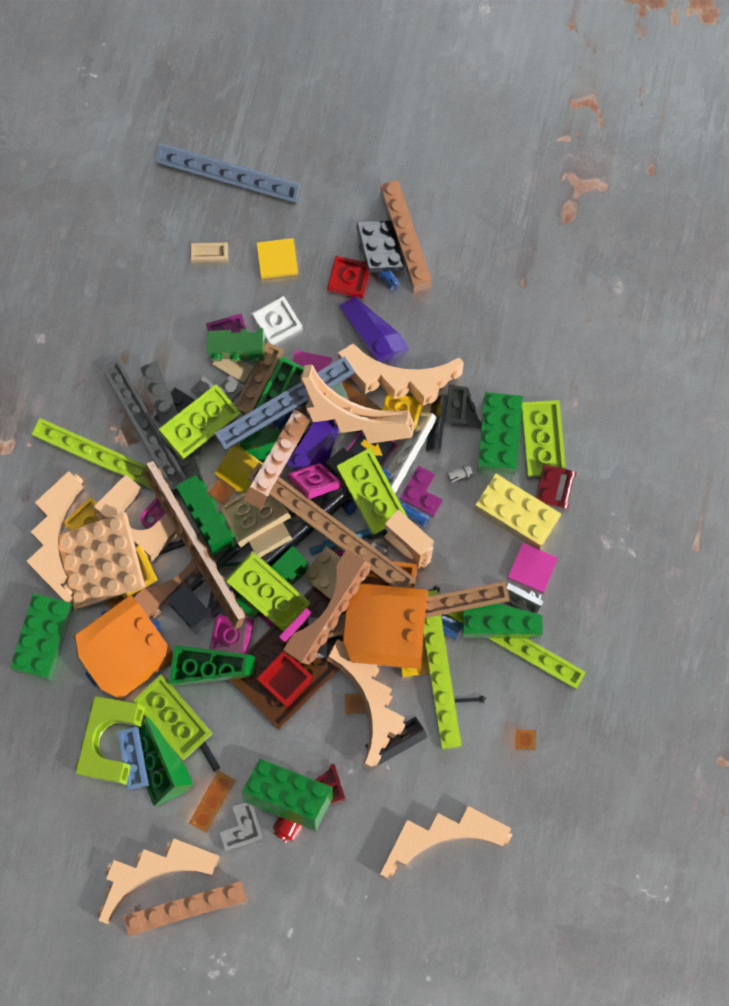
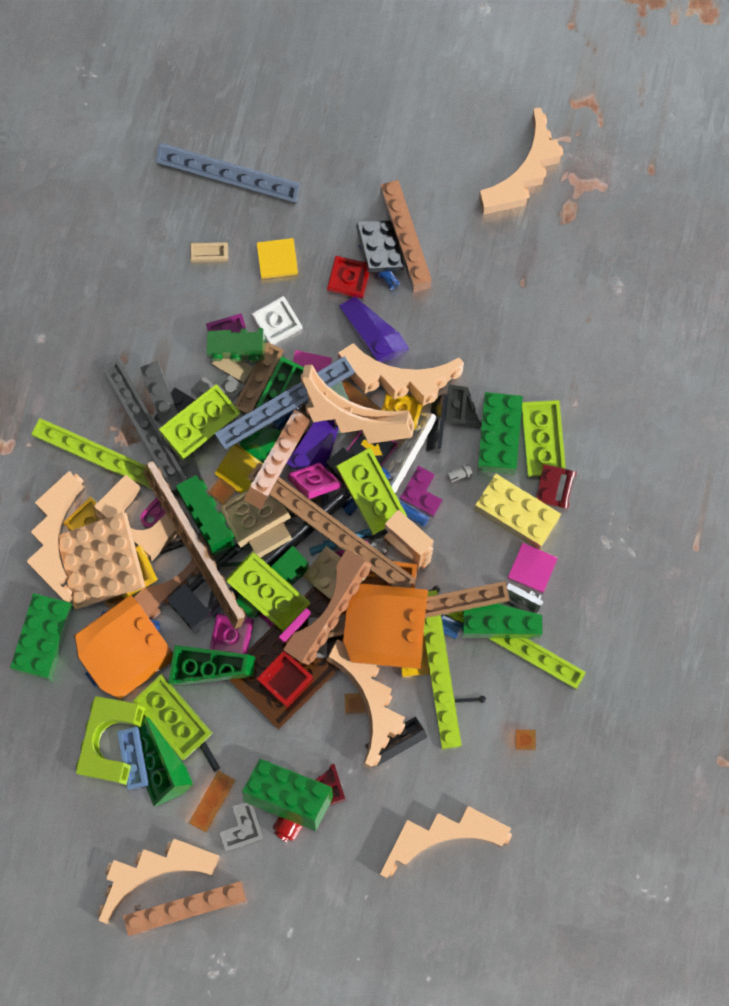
none -> light nougat arch [479,107,563,214]

